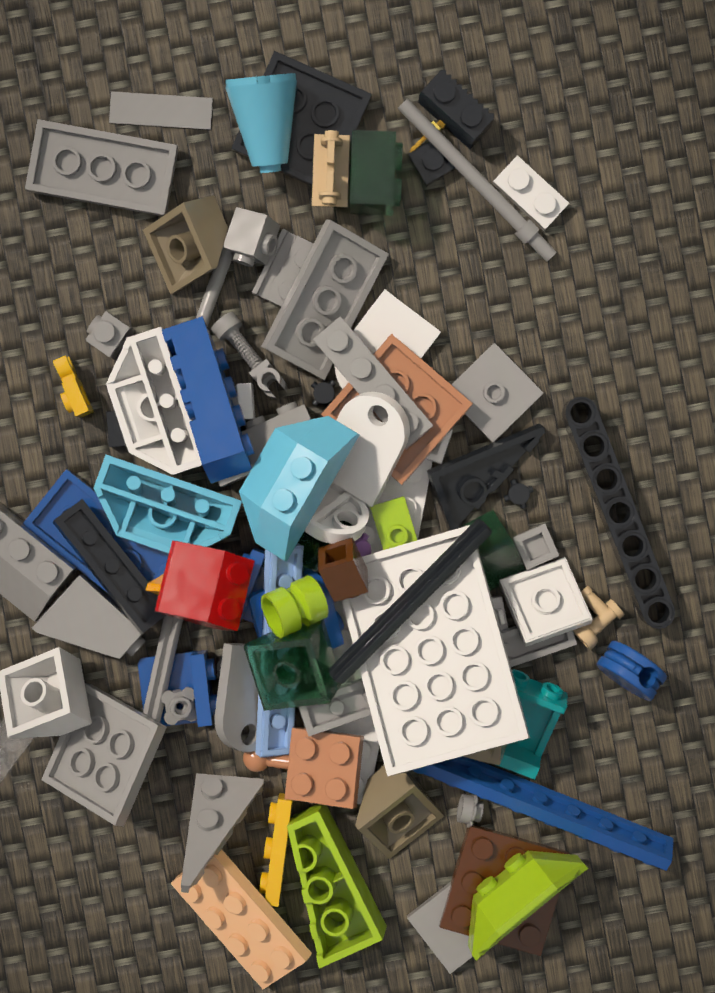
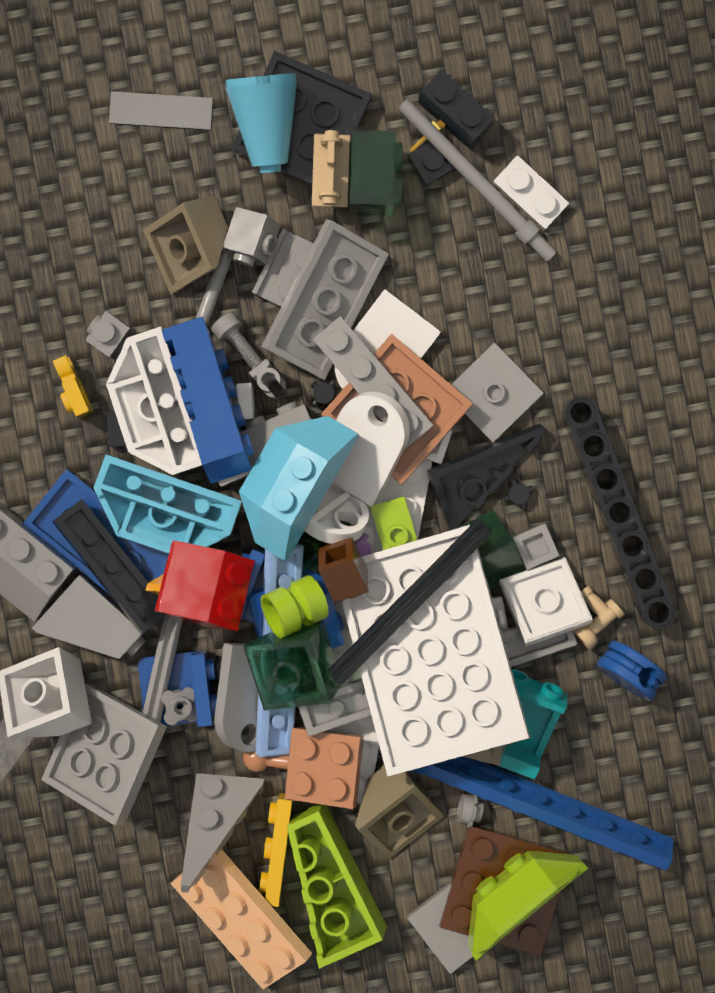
light grey plate [25,119,179,216] -> none

